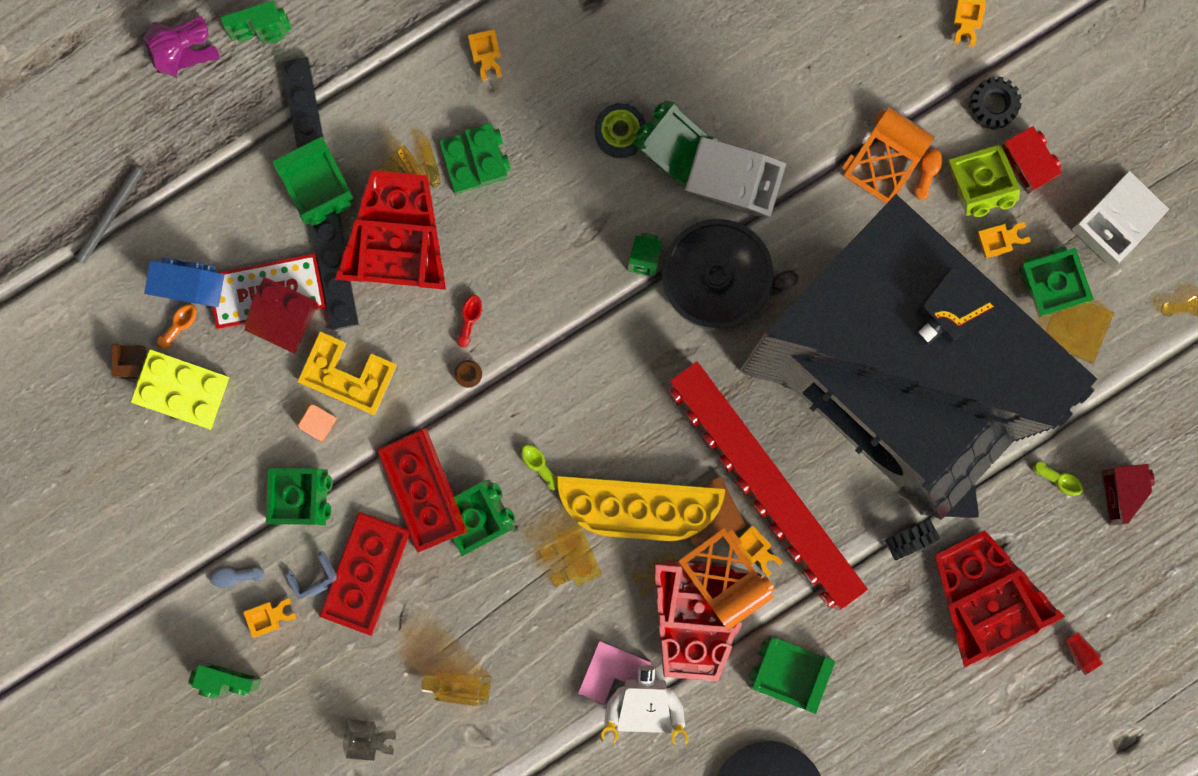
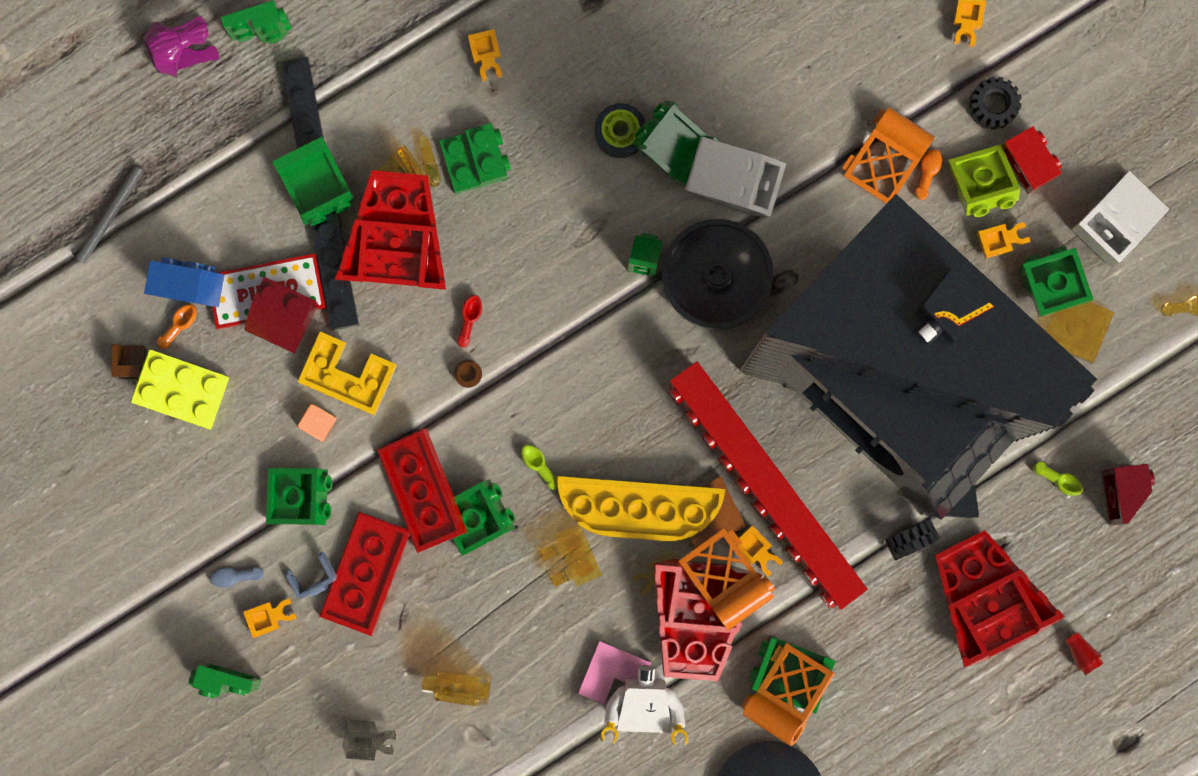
none -> orange piece [742,643,835,746]

